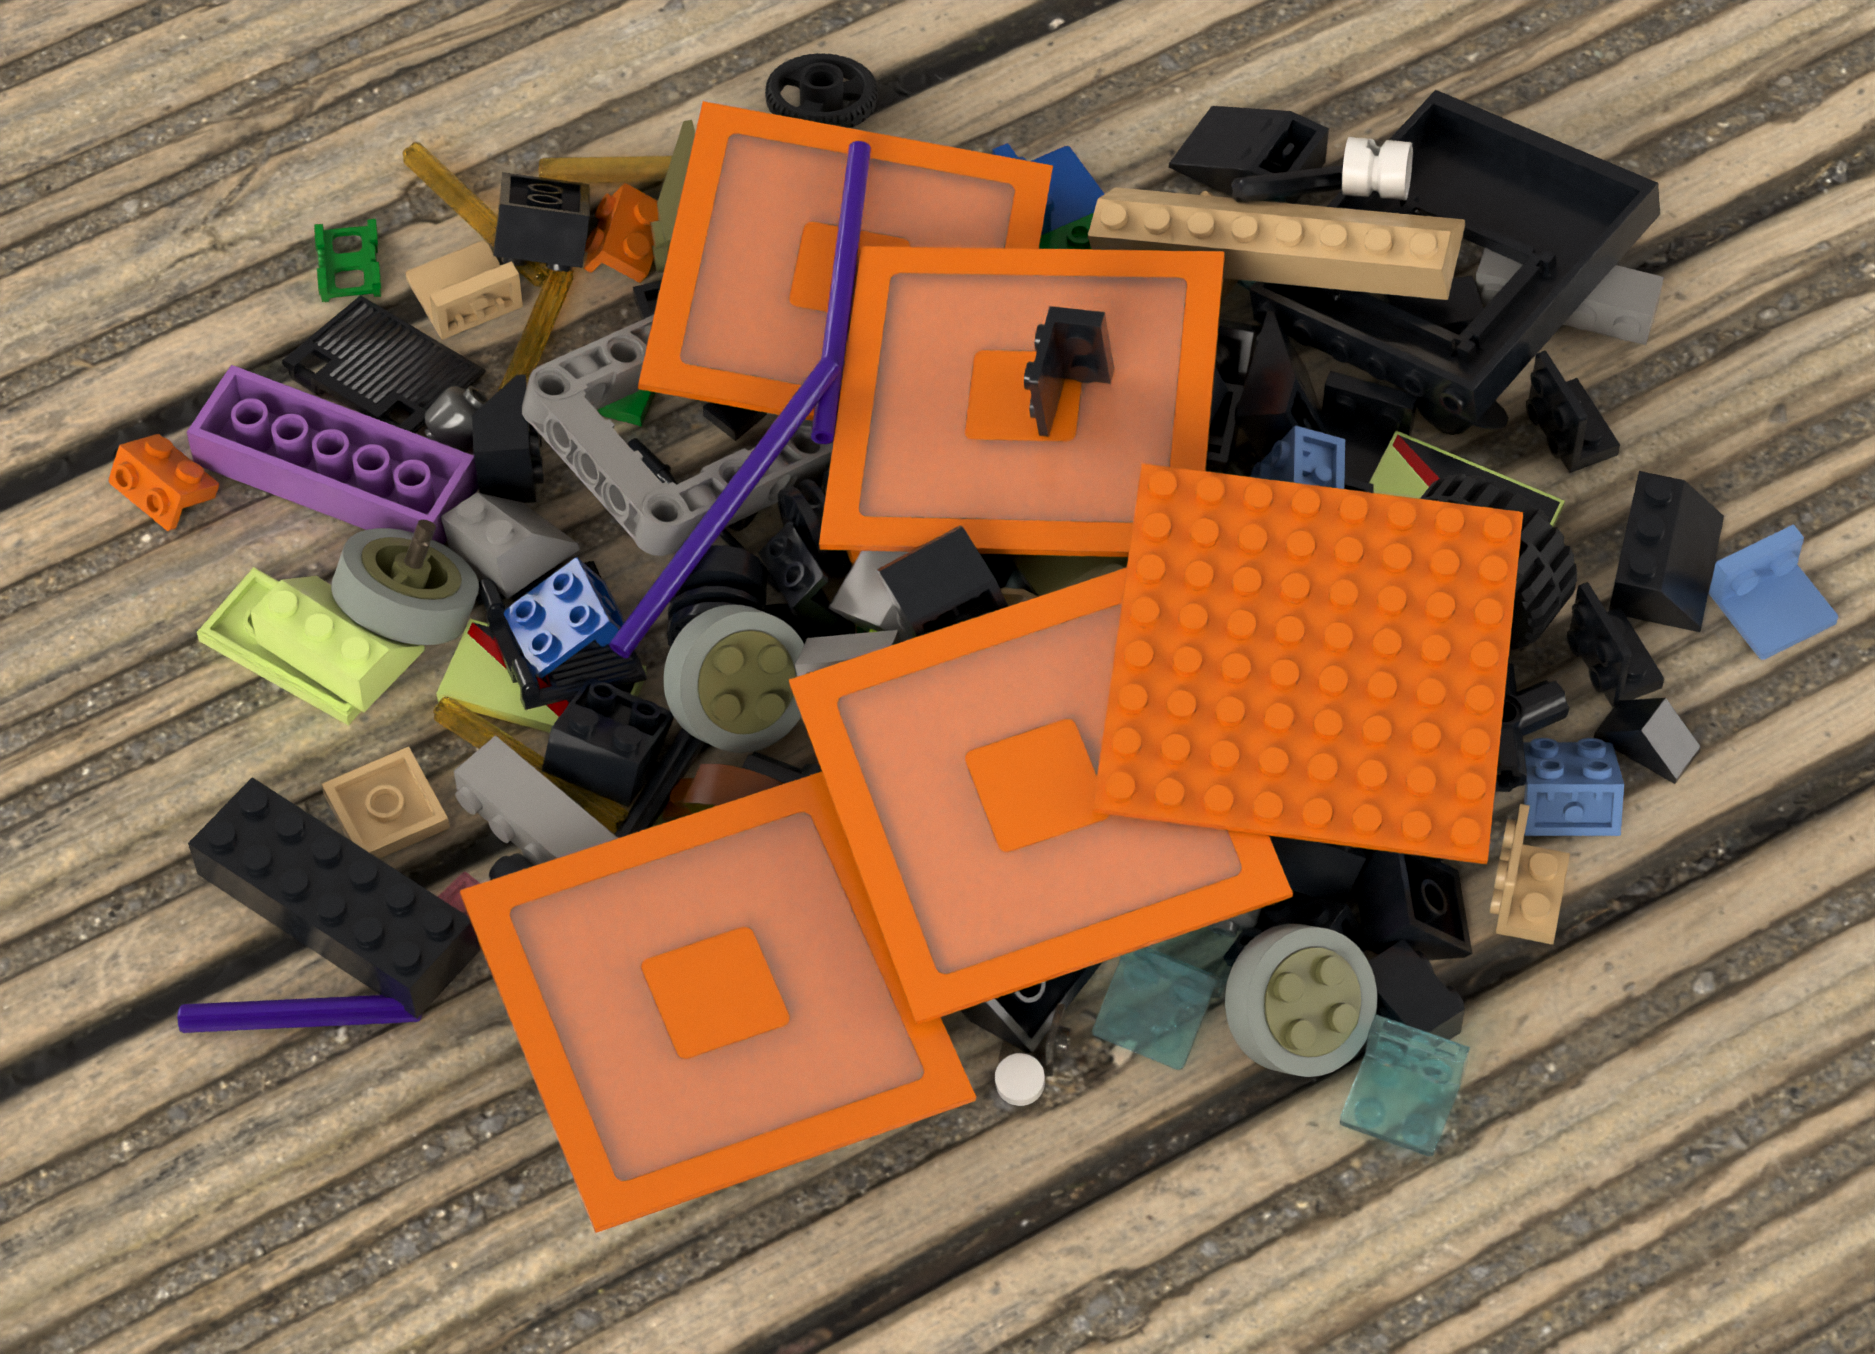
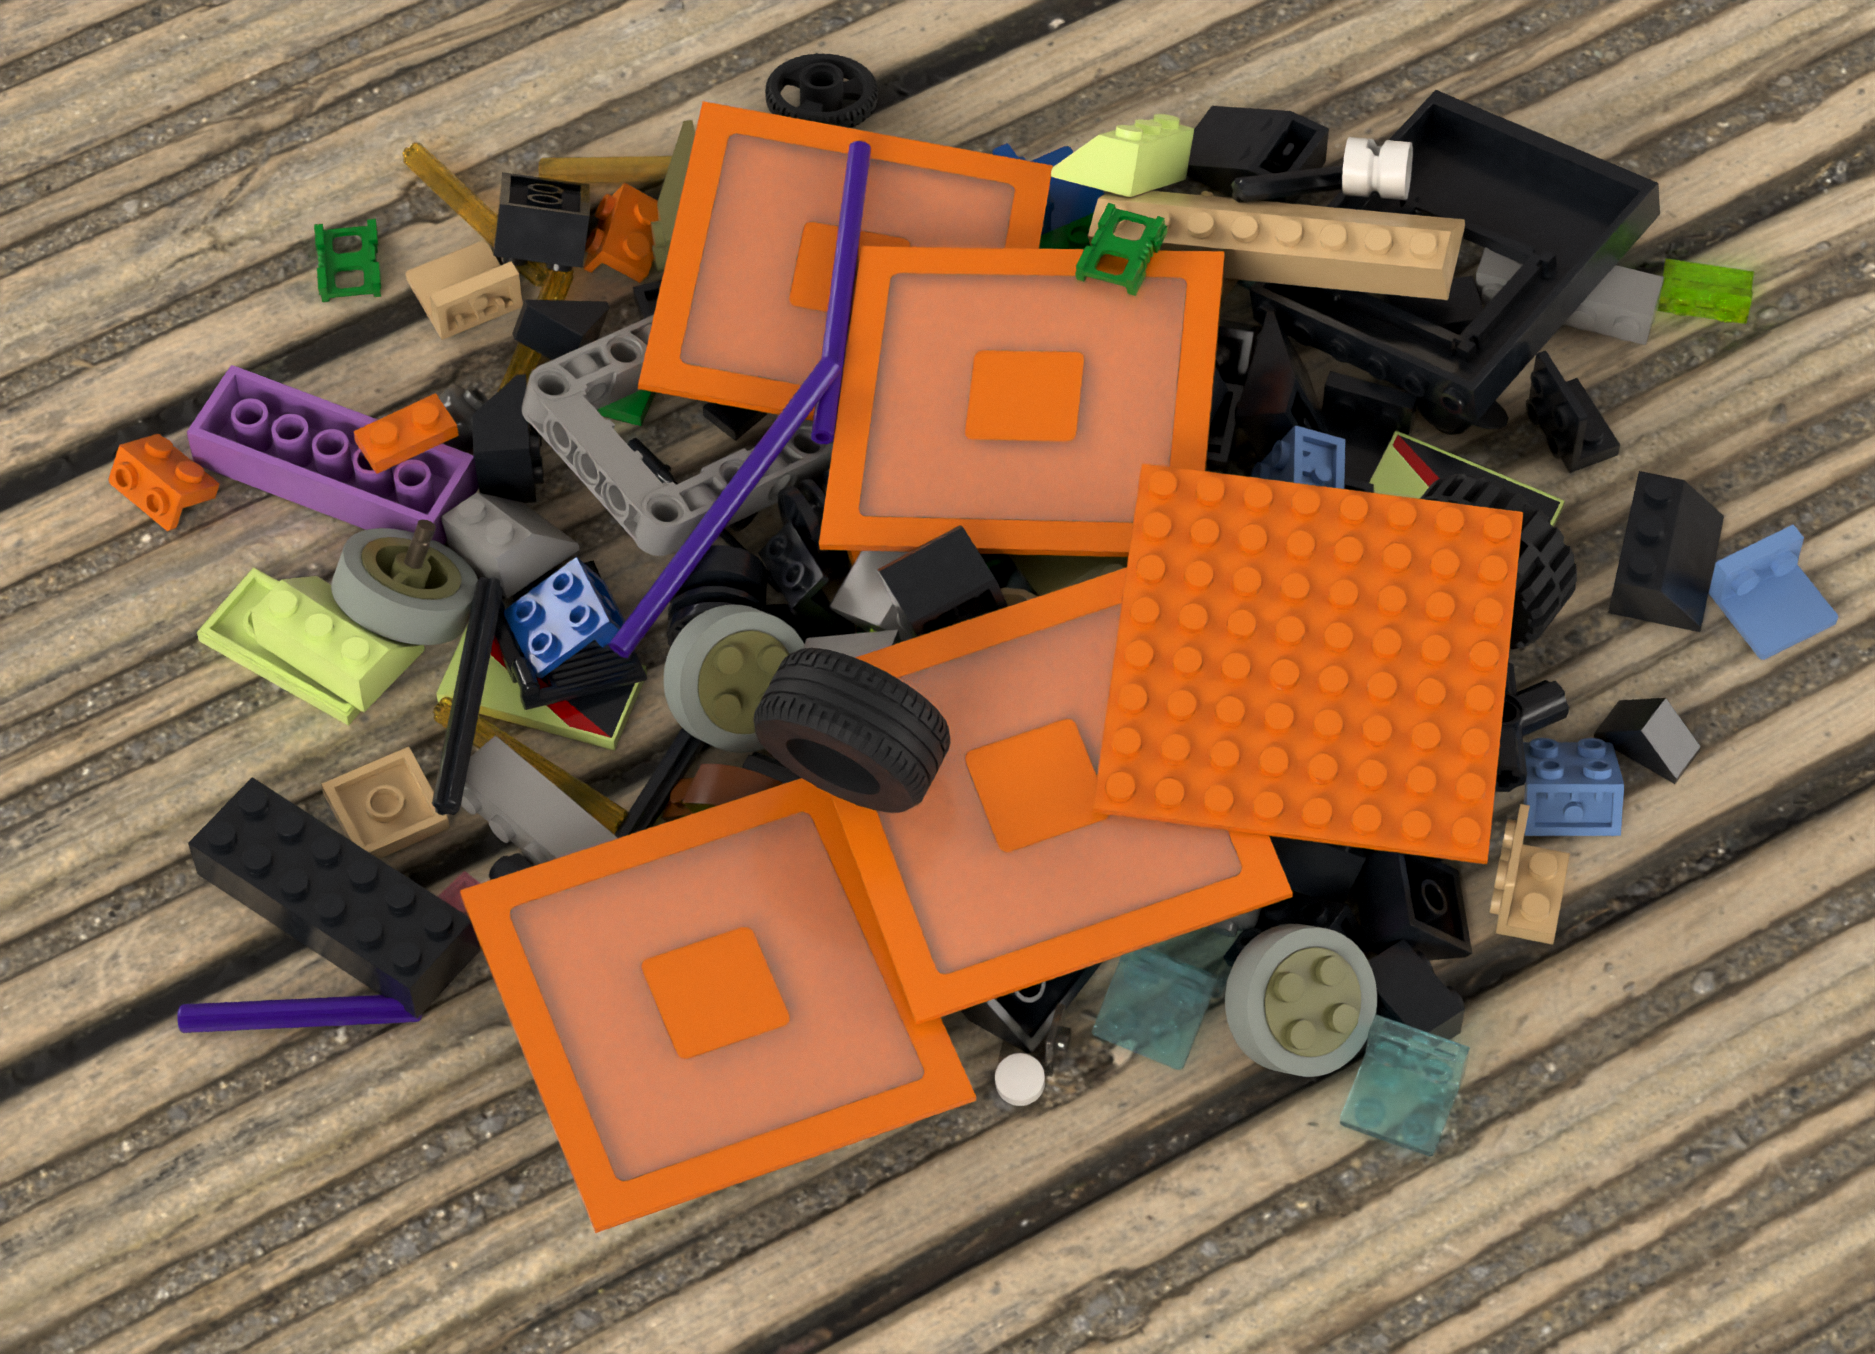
black window [282,295,486,434] -> none
black slope [542,677,674,807] -> none
black bracket [1024,306,1114,437] -> none
black bracket [1567,582,1664,707] -> none
none -> orange plate [353,393,459,474]
none -> black axle [432,577,503,816]
none -> black slope [512,300,610,360]
none -> black tyre [754,648,951,813]
none -> yellowish green slope [1051,114,1194,197]
none -> green piece [1075,203,1168,296]
none -> clear neon green bracket [1657,258,1754,324]

